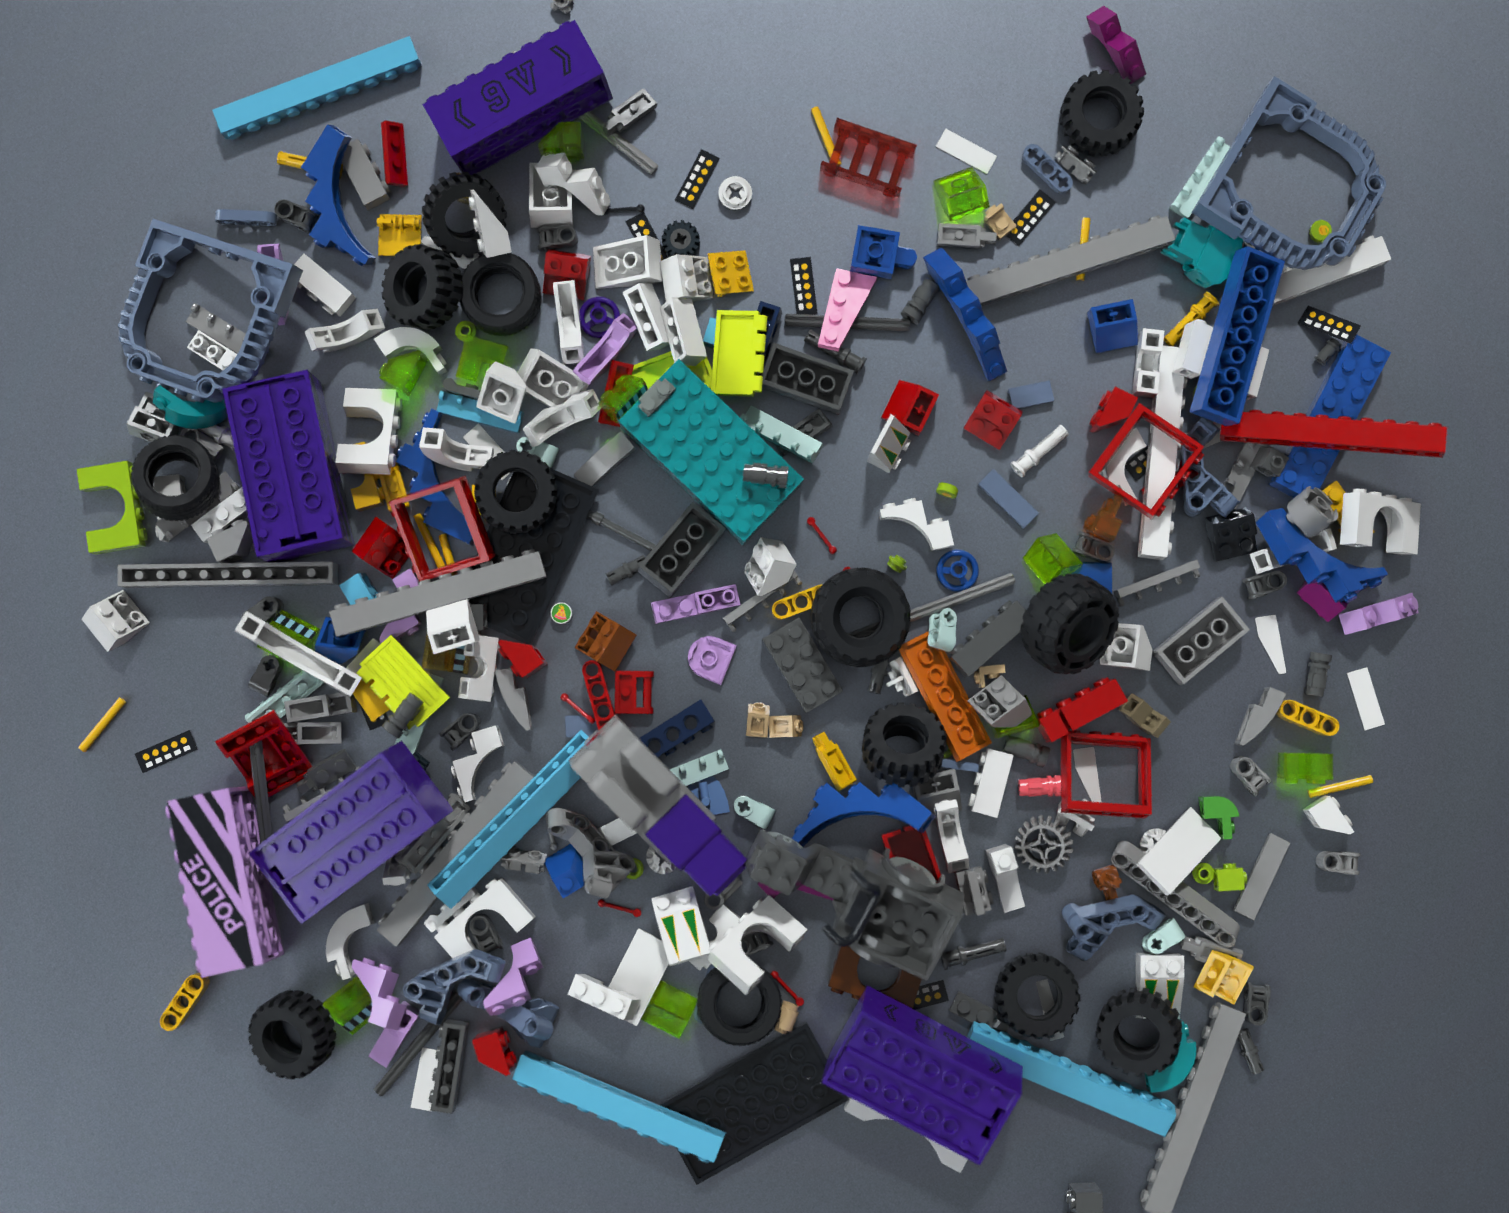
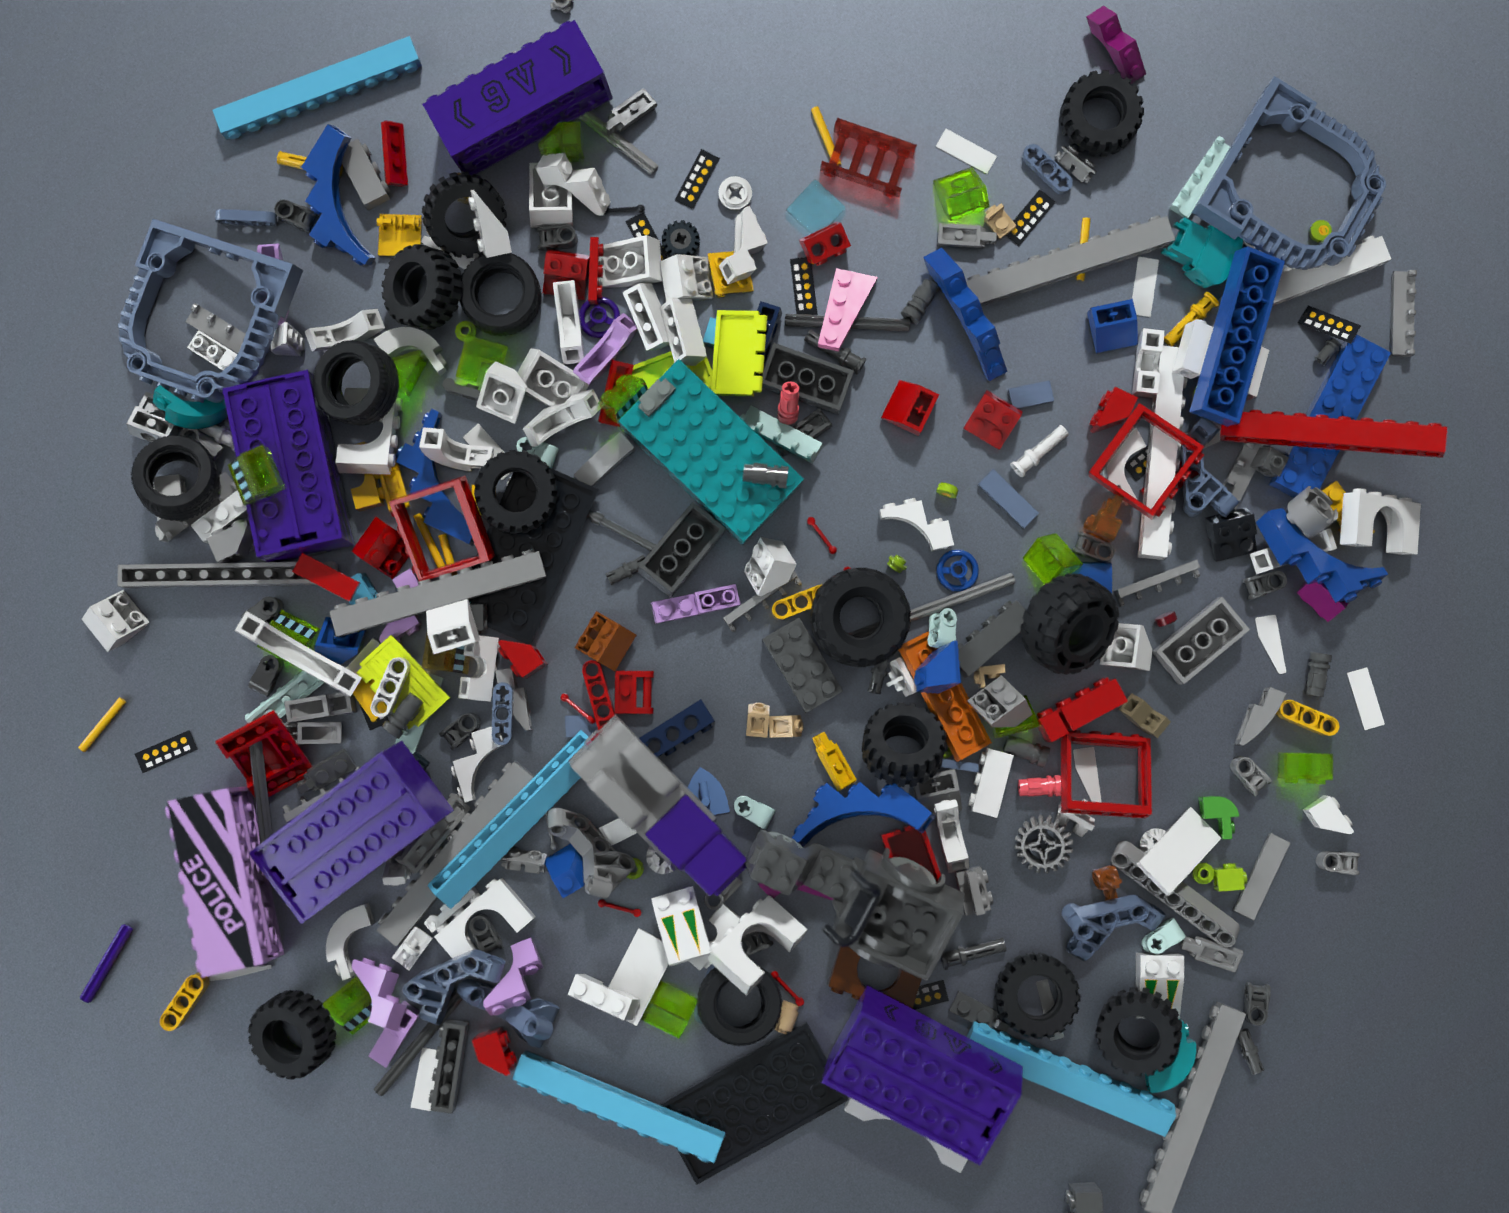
lime arch [77,461,148,555] -> none
white brick [294,254,356,317] -> none
medium azure hinge [436,391,524,434] -> none
tile [551,602,573,624] -> none
light aqua hinge [670,749,729,786] -> none
lavender tile [688,636,737,685] -> none
blue brick [850,225,917,279] -> none
white slope [867,415,911,473] -> none
white arch [985,844,1025,913] -> none
yellow slope [1193,950,1254,1005] -> none
yellow piece [1308,775,1373,798] -> none
lavender arch [1339,593,1419,635] -> none
none -> dark purple axle [80,924,133,1003]
none -> white sticker [209,965,272,981]
none -> clear neon green slope [228,445,285,506]
none -> white slope [271,322,305,356]
none -> red tile [292,553,360,602]
none -> black tyre [313,340,399,426]
none -> white beam [371,657,410,717]
none -> white hips [392,926,433,971]
none -> sand blue beam [492,682,514,745]
none -> red plate [588,237,604,305]
none -> white arch [719,206,768,284]
none -> coral axle [777,382,799,425]
none -> clear light blue tile [786,179,846,234]
none -> red brick [799,222,851,266]
none -> blue slope [914,641,961,693]
none -> white sticker [1132,257,1159,317]
none -> dark red tile [1155,611,1177,627]
none -> light grey hinge [1390,270,1417,357]

